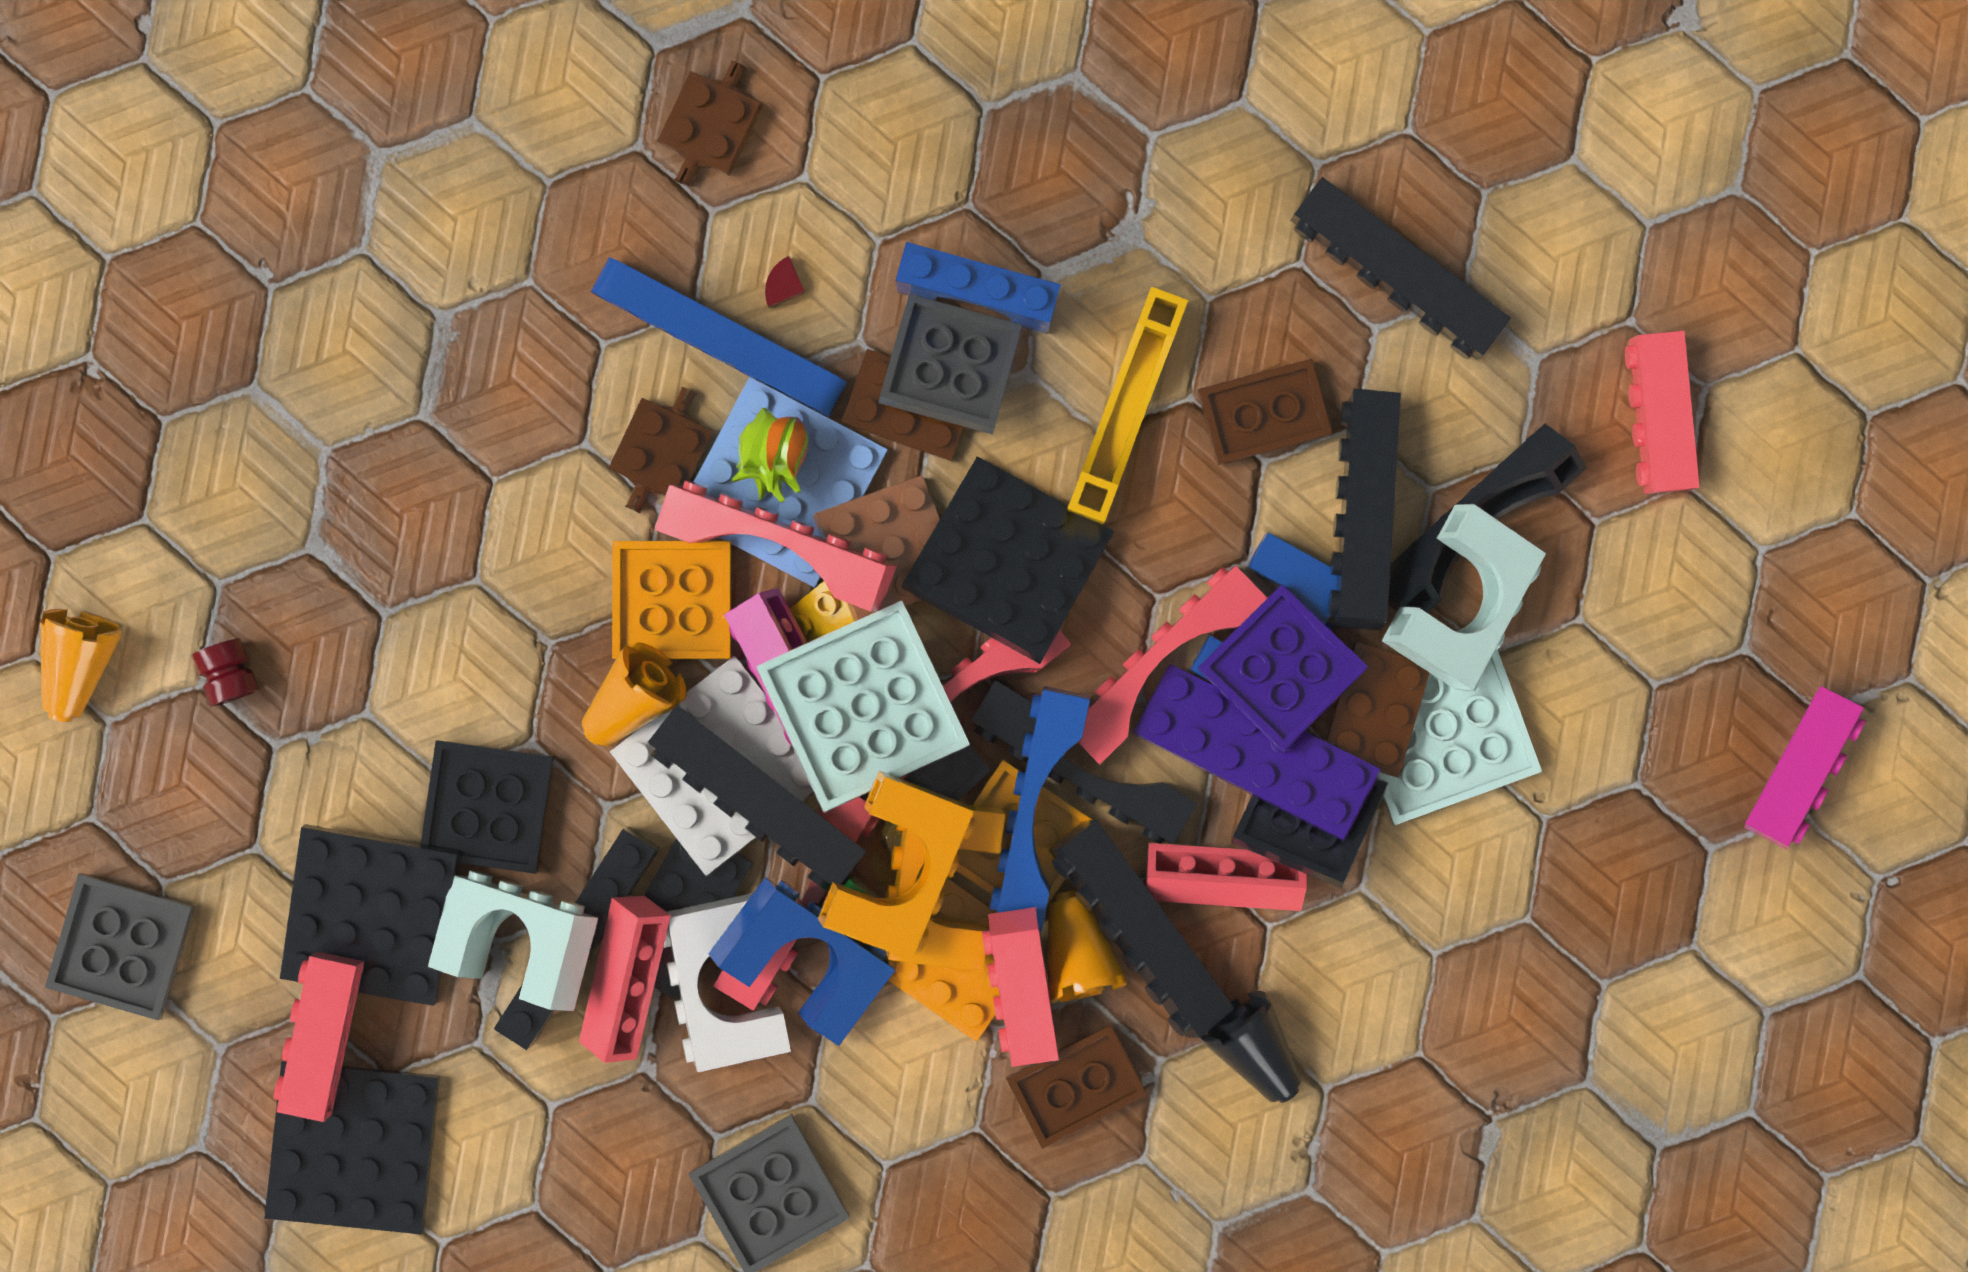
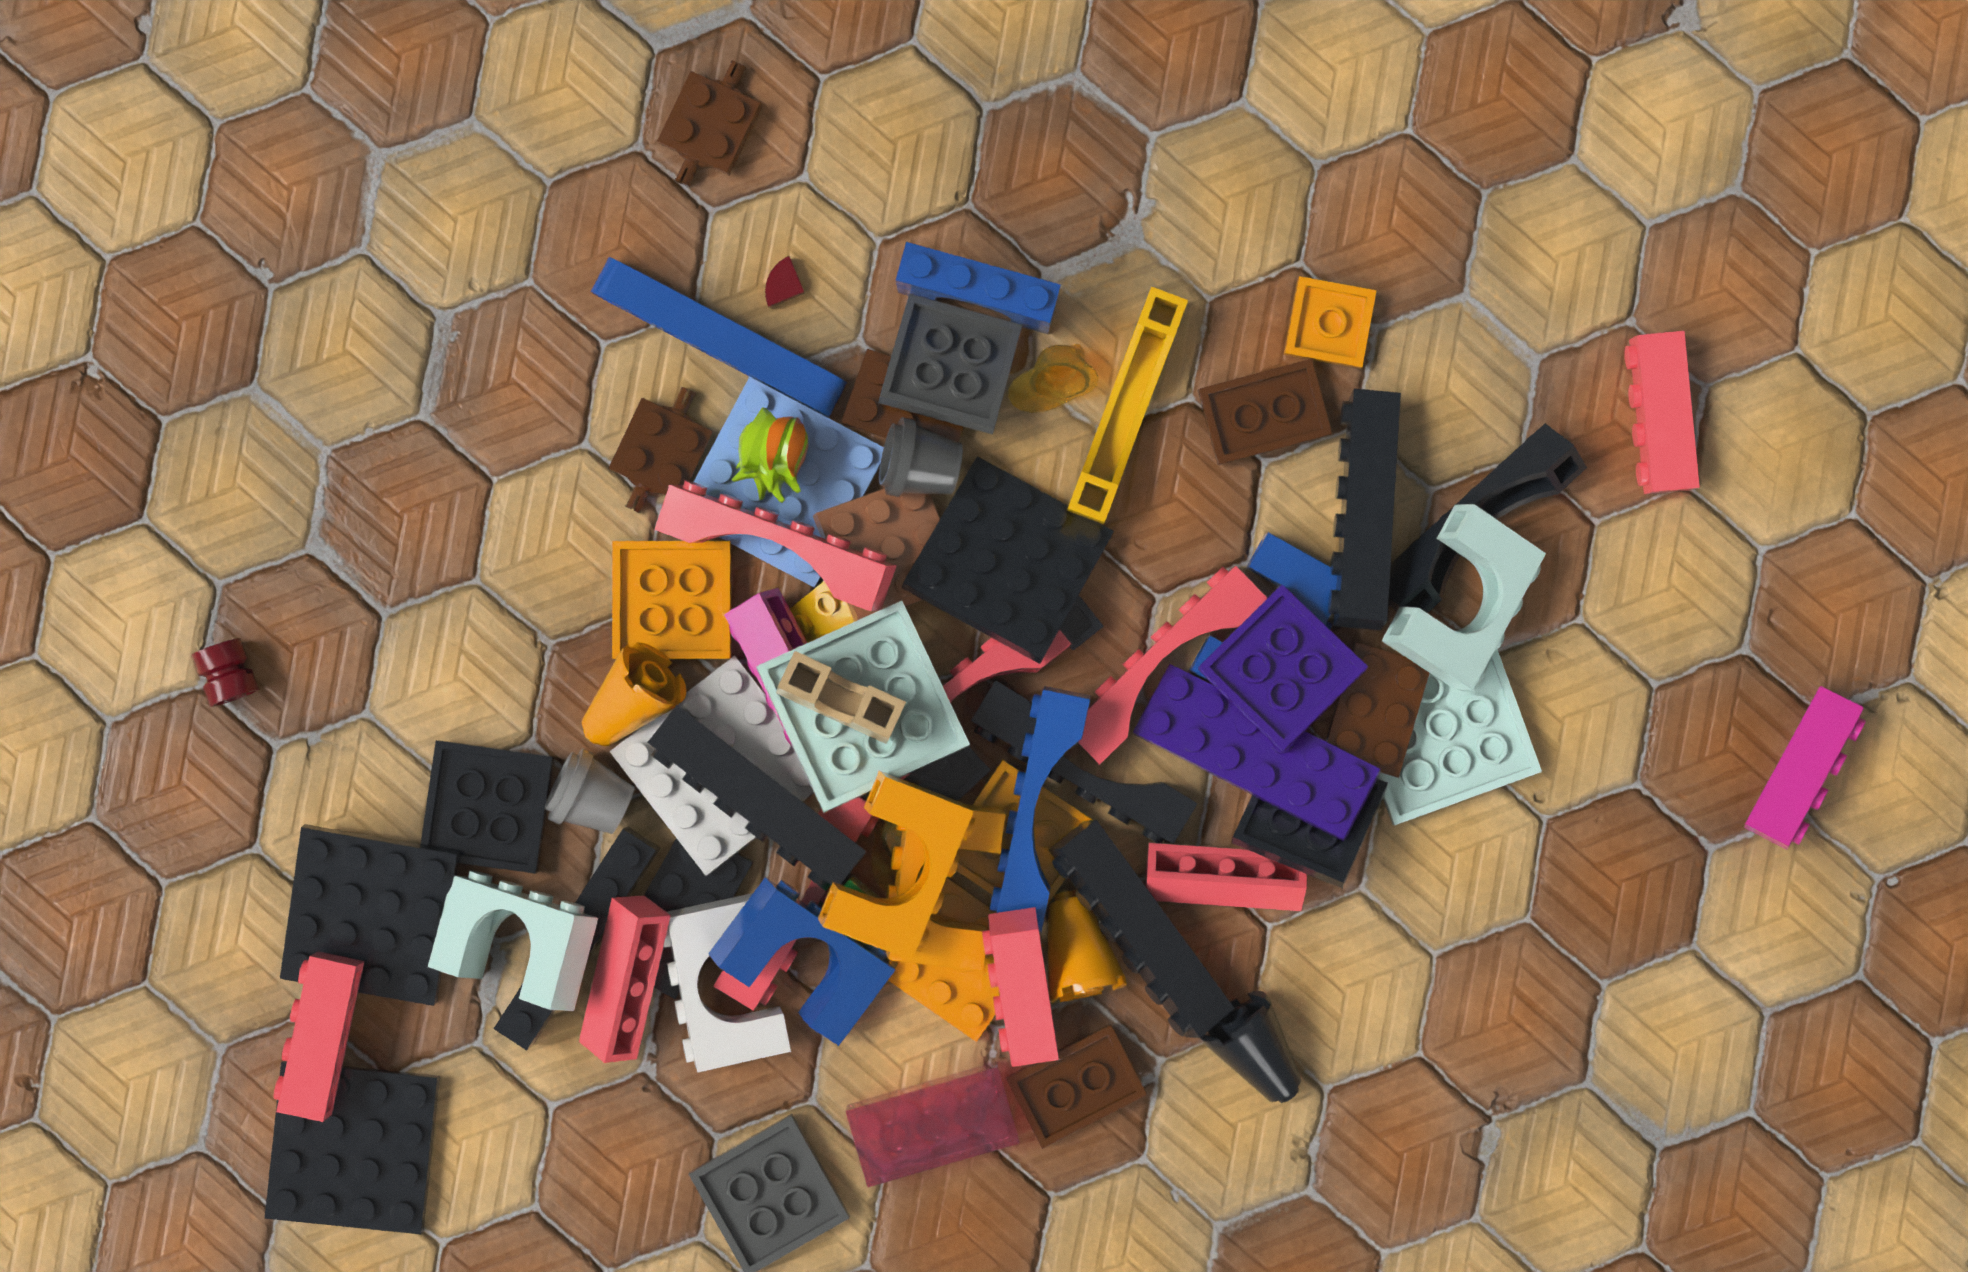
light orange cone [40,609,122,722] -> none
dark grey plate [45,873,195,1020] -> none
black brick [1290,177,1511,360] -> none
none -> light grey piece [545,748,635,834]
none -> tan arch [776,651,906,744]
none -> clear pink brick [845,1061,1020,1188]
none -> dark grey piece [879,417,963,497]
none -> clear yellow piece [1008,344,1098,413]
none -> black plate [1060,596,1104,651]
none -> light orange plate [1284,276,1377,369]

